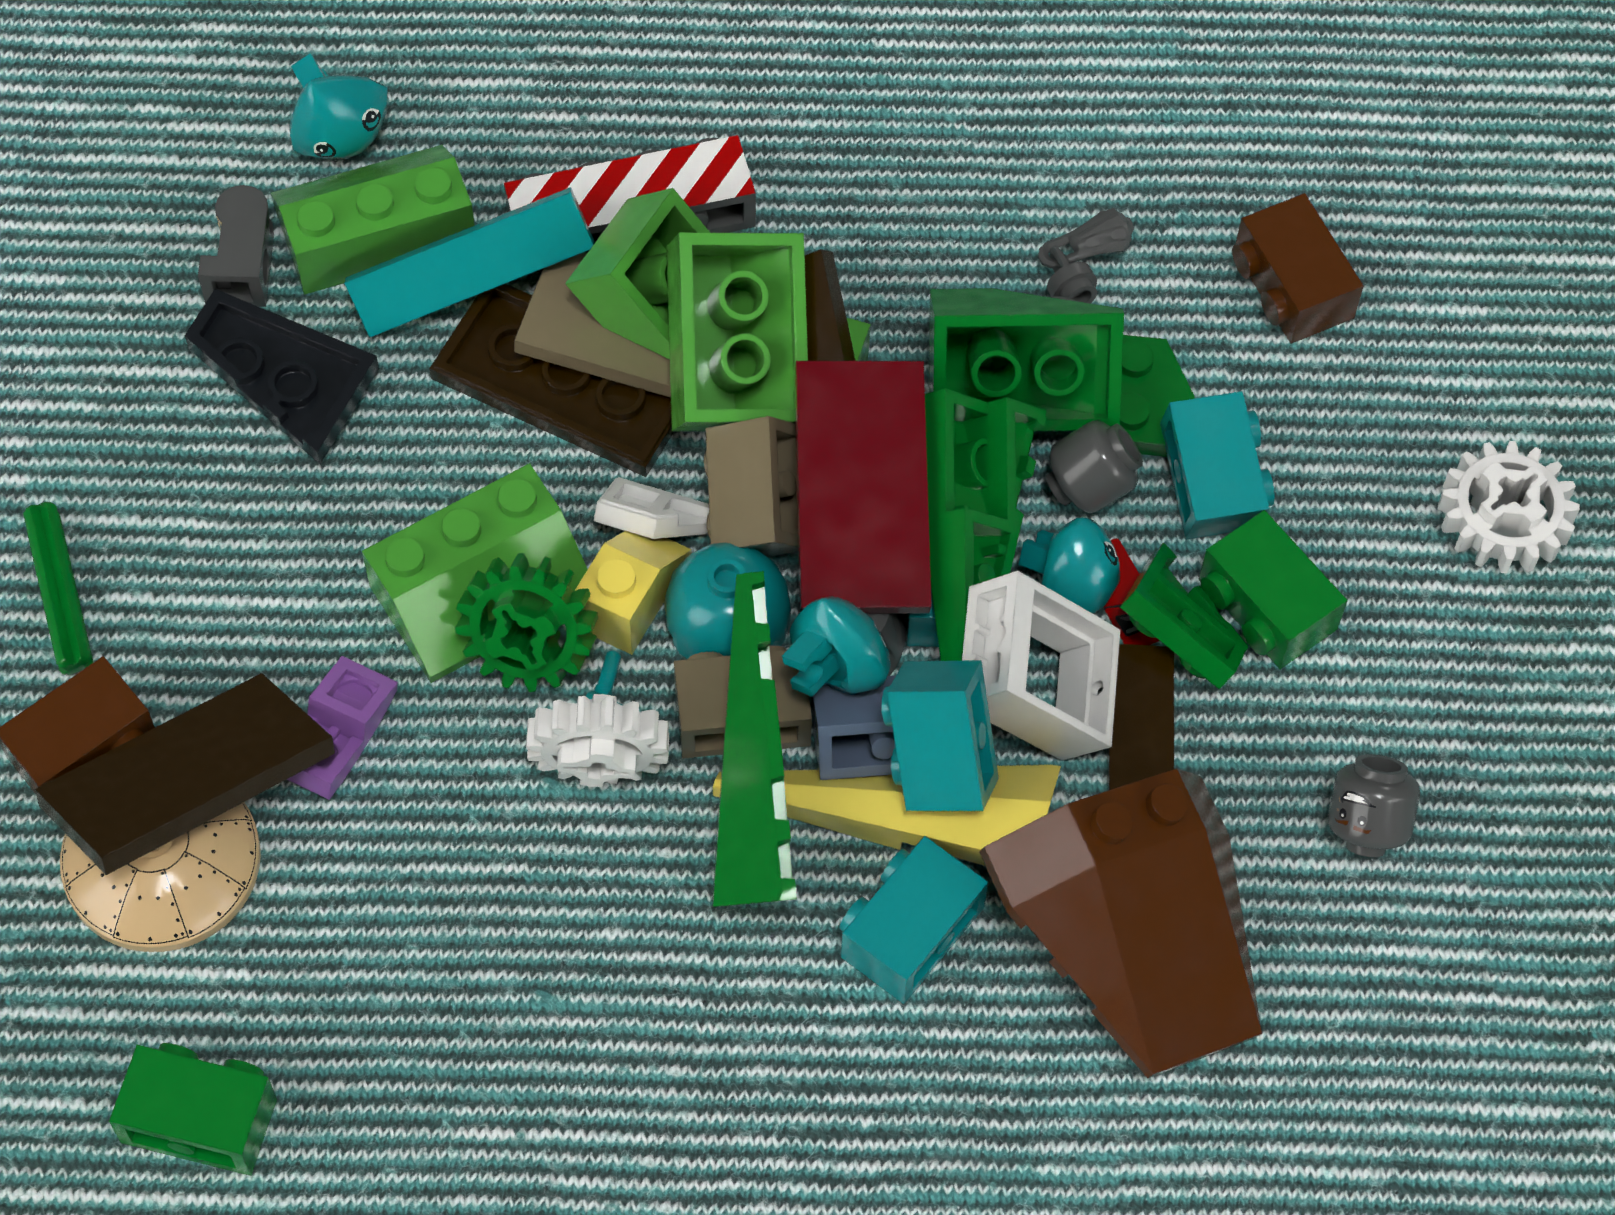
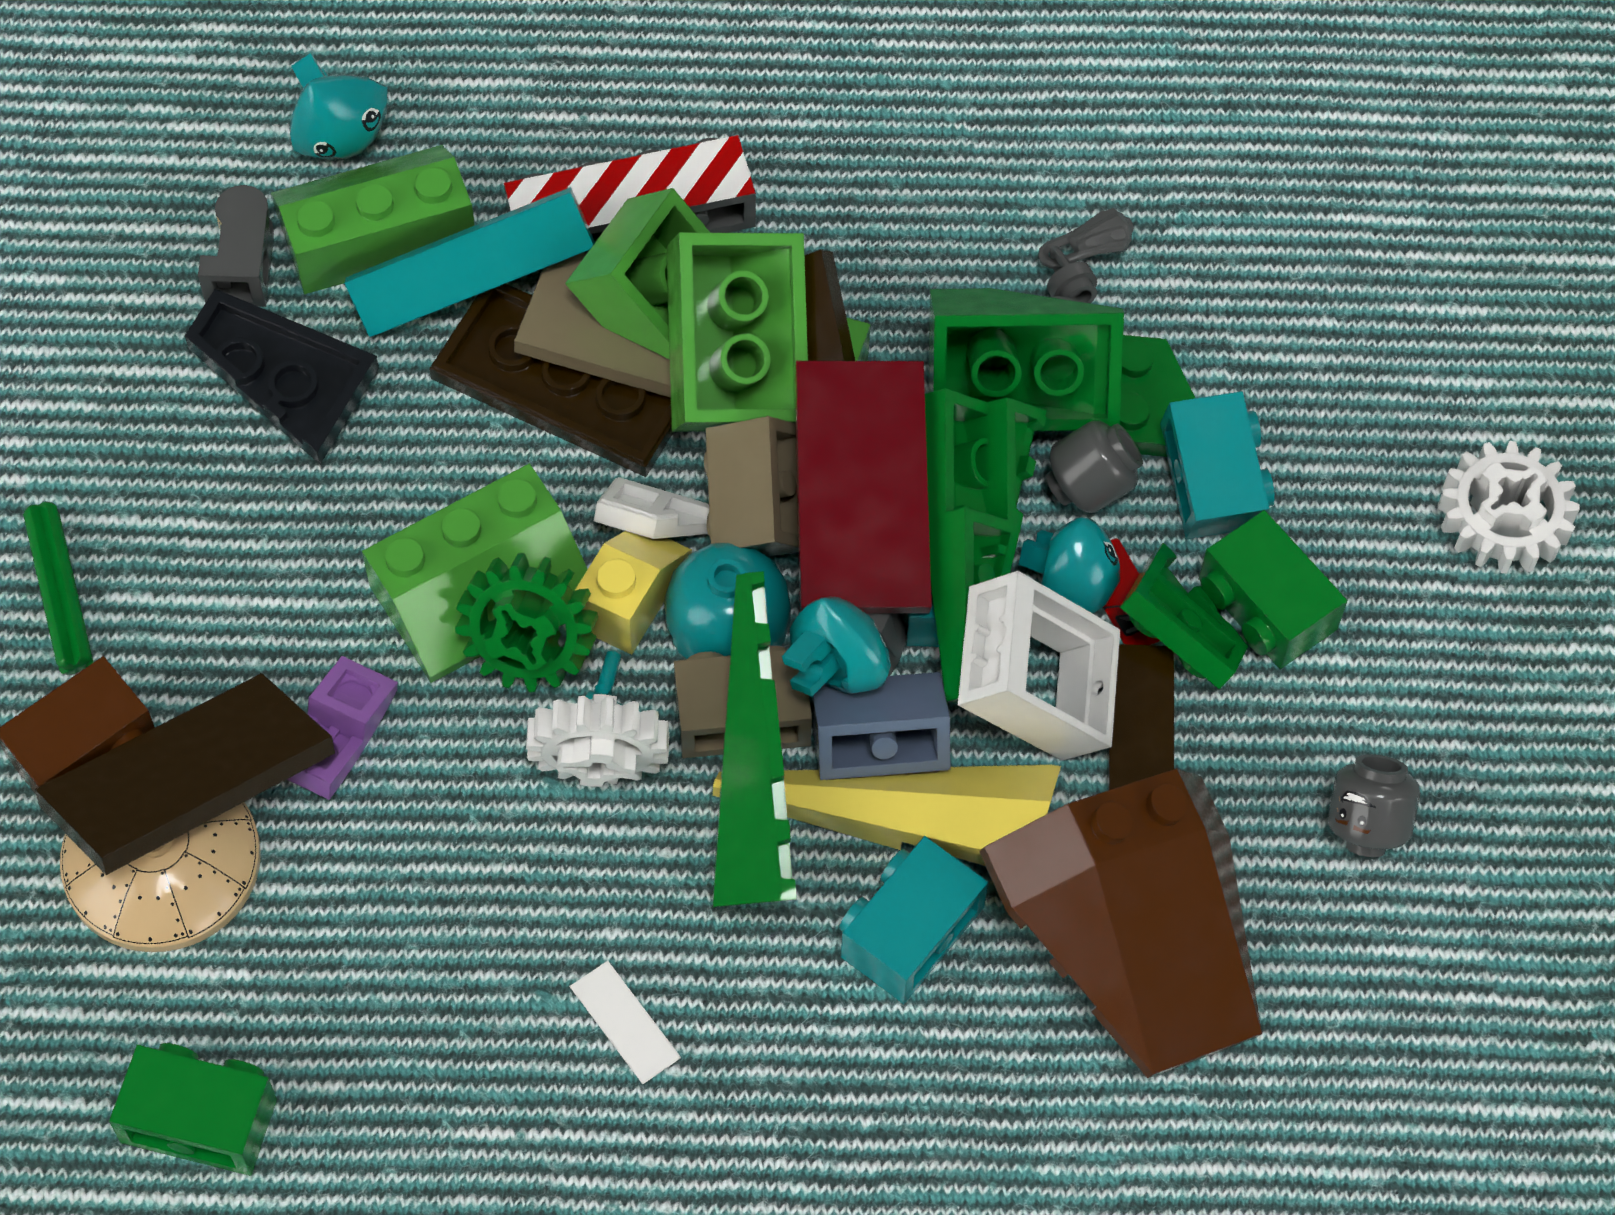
teal brick [882,660,999,811] -> none
reddish brown brick [1232,193,1364,344] -> none
none -> white sticker [569,961,681,1084]

